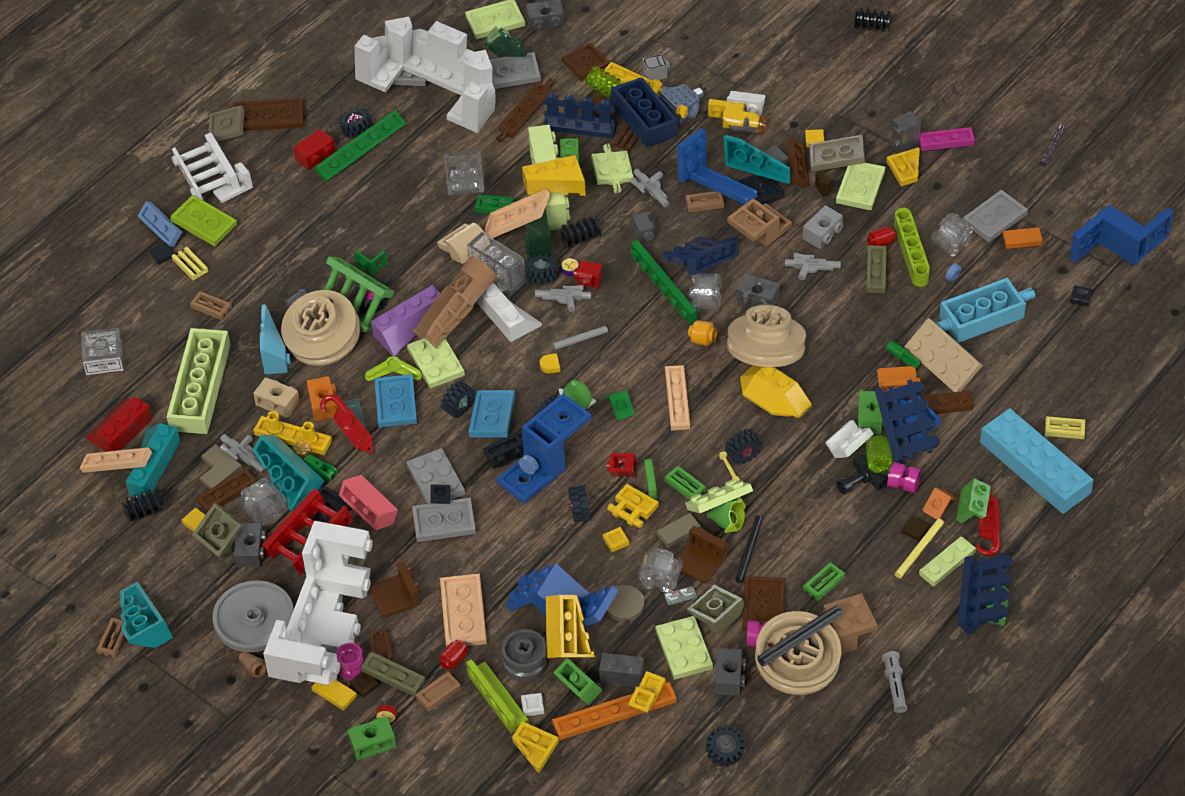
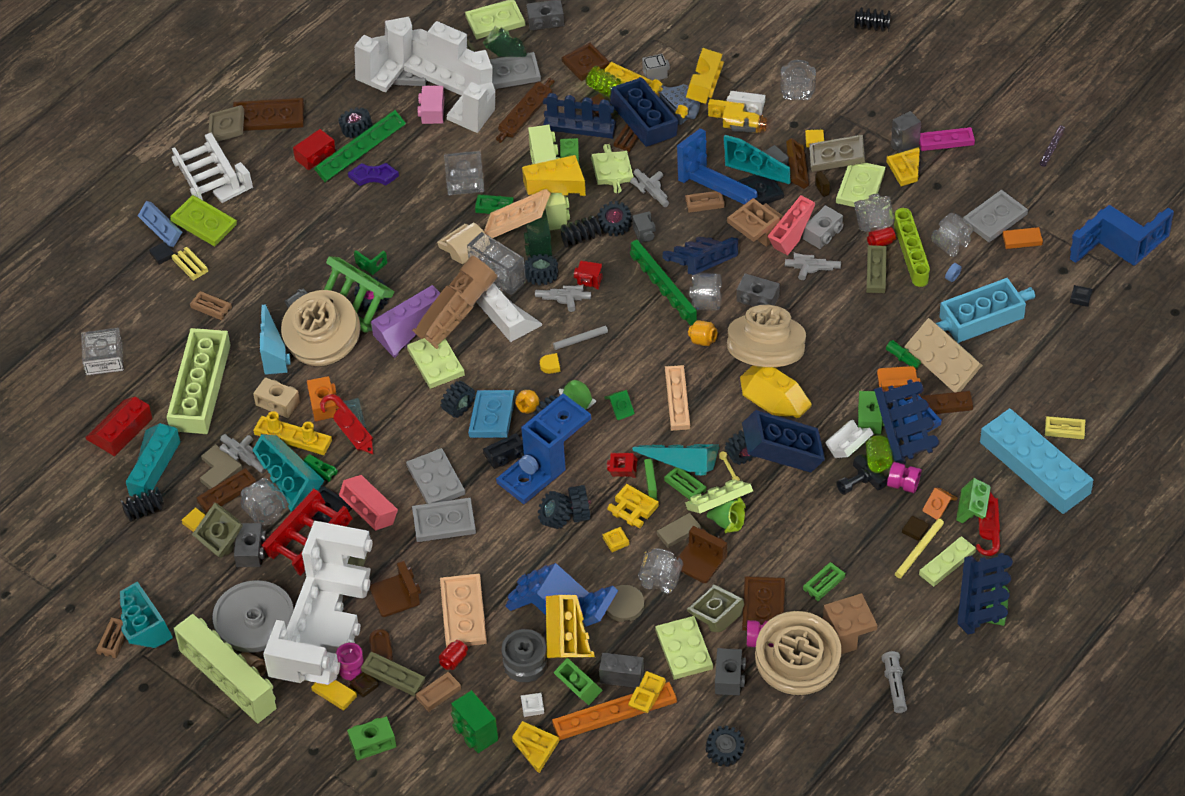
light nougat tile [80,447,152,473] -> none
clear yellow plate [293,441,312,456] -> none
lime piece [365,356,422,381] -> none
dark azure plate [374,374,417,428] -> none
tile [376,705,397,724] -> none
black tile [430,484,450,504] -> none
lime fence [466,659,529,734] -> none
tile [561,258,579,276] -> none
light grey sticker [663,585,698,606] -> none
black bar [735,516,763,583] -> none
black axle [757,605,842,666] -> none
none -> yellowish green brick [174,614,277,724]
none -> dark purple tile [348,163,399,186]
none -> bright pink brick [418,86,445,124]
none -> green brick [451,690,498,753]
none -> light orange piece [515,390,540,414]
none -> black wheel [538,491,572,529]
none -> black wheel [598,201,632,237]
none -> teal wedge [633,444,719,475]
none -> yellow arch [686,48,724,104]
none -> dark blue brick [742,410,825,473]
none -> coral slope [767,195,815,255]
none -> clear brick [780,60,816,100]
none -> clear brick [854,194,895,231]

